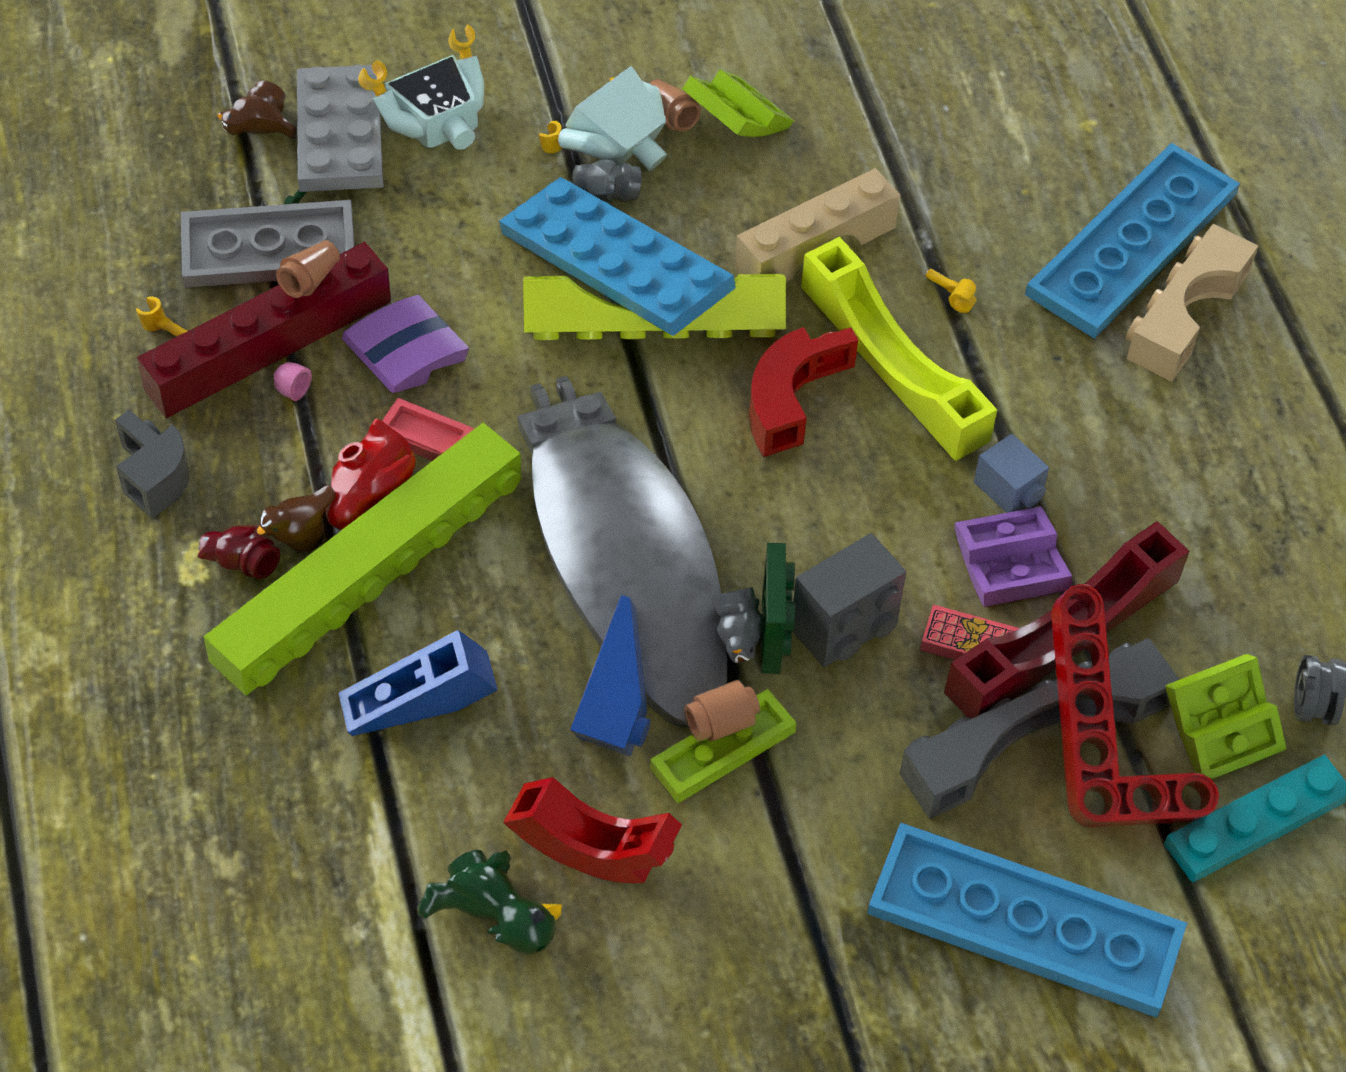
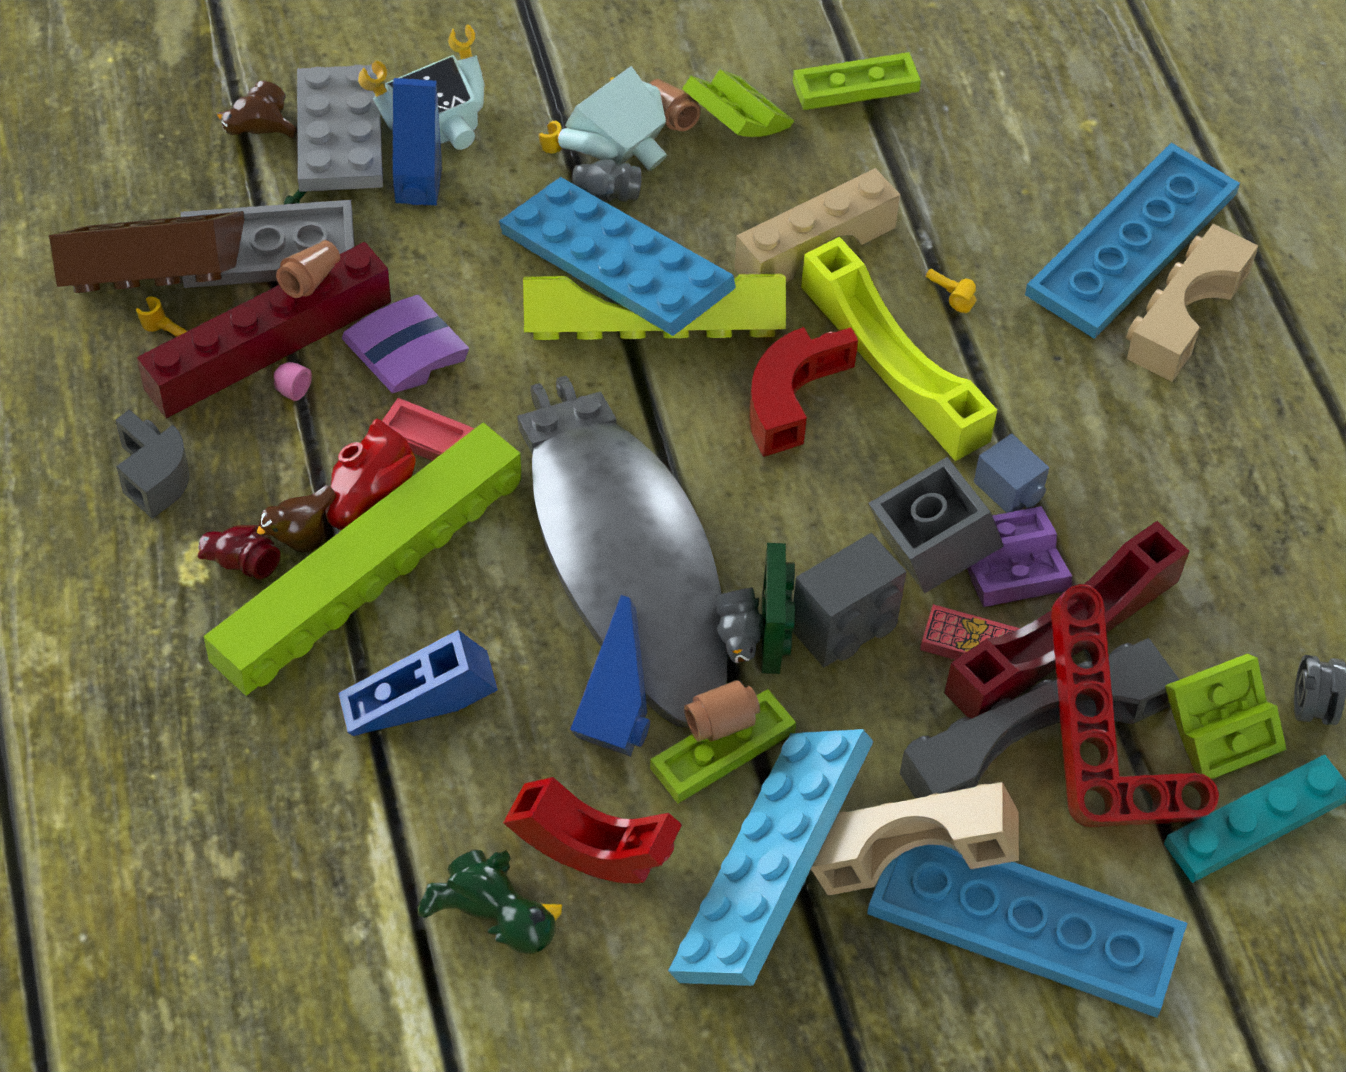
none -> reddish brown slope [49,211,245,293]
none -> blue slope [393,78,442,206]
none -> medium azure plate [668,729,874,986]
none -> lime plate [793,52,921,110]
none -> tan arch [811,782,1019,895]
none -> dark grey brick [868,457,1004,593]

